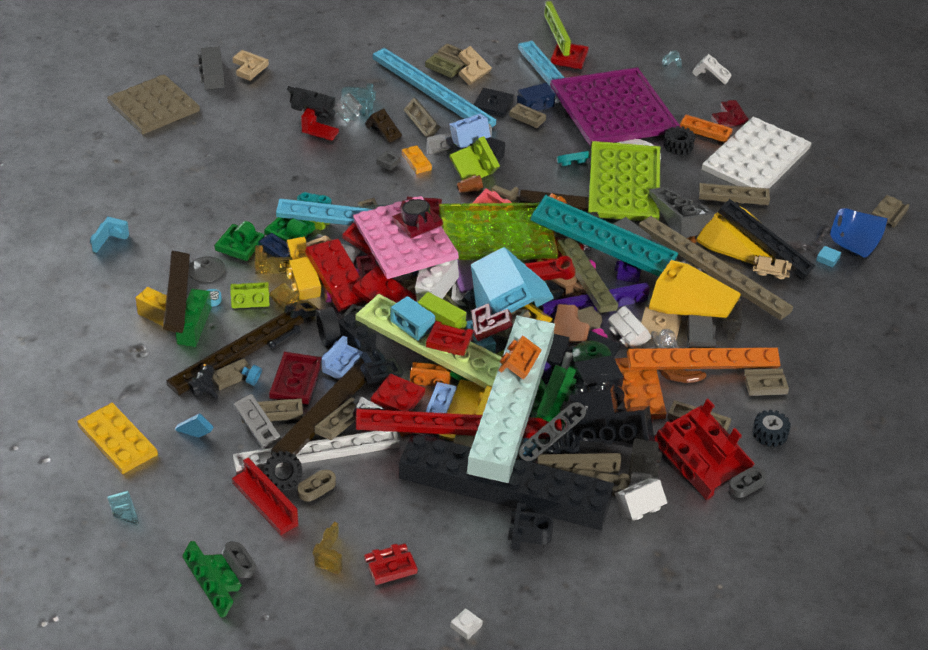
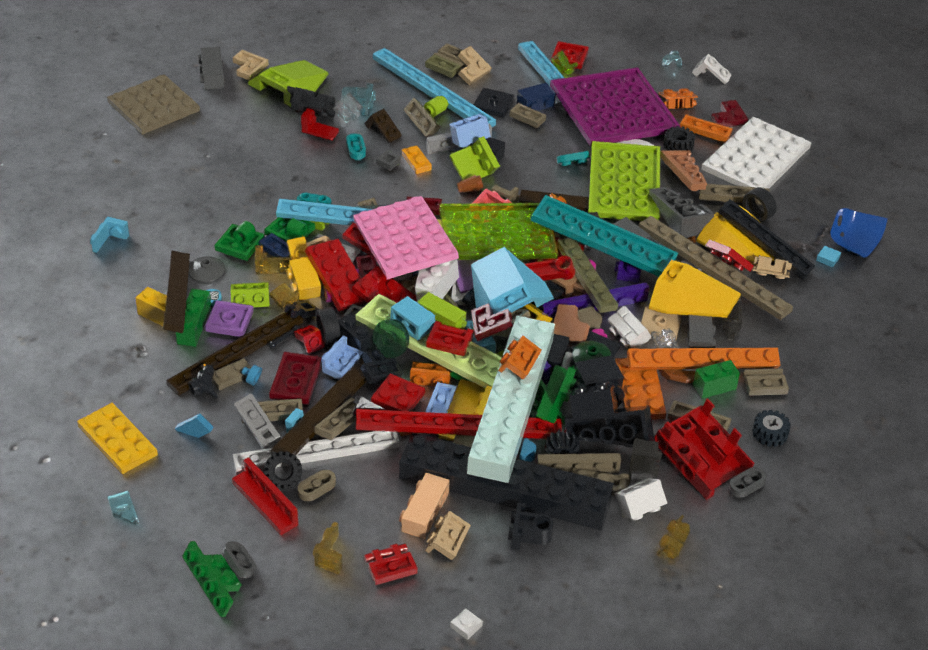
piece [392,197,443,238] -> none
dark grey beam [519,402,586,461] -> none
lime tile [544,1,571,56] -> none
dark tan plate [871,195,910,228] -> none
none -> medium lavender plate [205,300,254,337]
none -> lime wedge [248,60,328,107]
none -> medium azure tile [285,408,304,433]
none -> red bracket [294,325,325,354]
none -> teal plate [346,133,366,160]
none -> clear green tile [372,318,409,358]
none -> light nougat brick [399,473,450,539]
none -> lime brick [424,96,448,118]
none -> tan bracket [425,511,471,560]
none -> clear neon green bracket [551,51,578,75]
none -> clear yellow hinge [657,515,690,559]
none -> orange hinge [658,88,698,109]
none -> nougat wing [660,151,707,191]
none -> green brick [693,360,740,399]
none -> red plate [705,239,754,272]
none -> black tyre [742,187,777,223]

